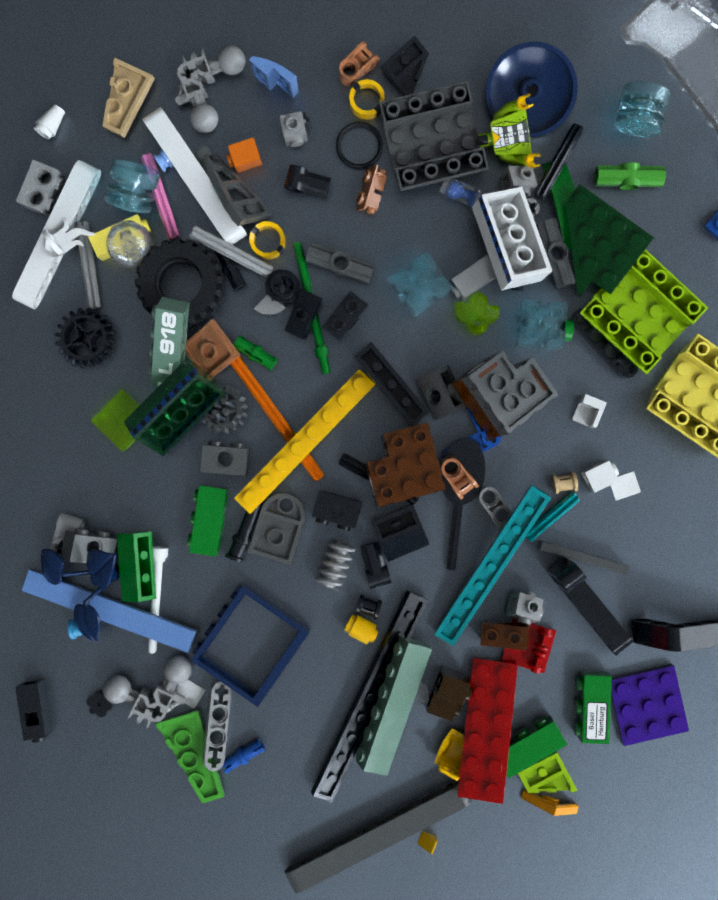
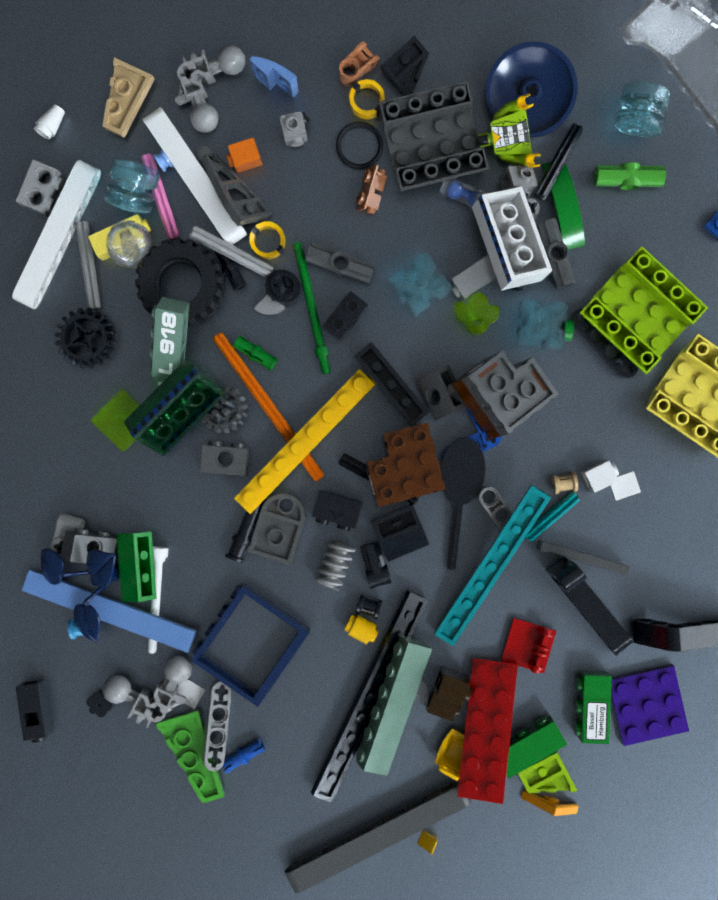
white piece [42,220,95,257] -> none
nougat tile [185,319,240,382] -> none
green brick [187,485,229,557] -> none
black piece [284,165,331,198] -> none
black plate [284,289,323,340] -> none
nougat piece [440,455,479,500] -> none
reddish brown brick [480,620,530,651] -> none
light grey brick [505,591,544,626] -> none
dark green wing [565,184,655,297] -> none
white panel [572,394,607,428] -> none

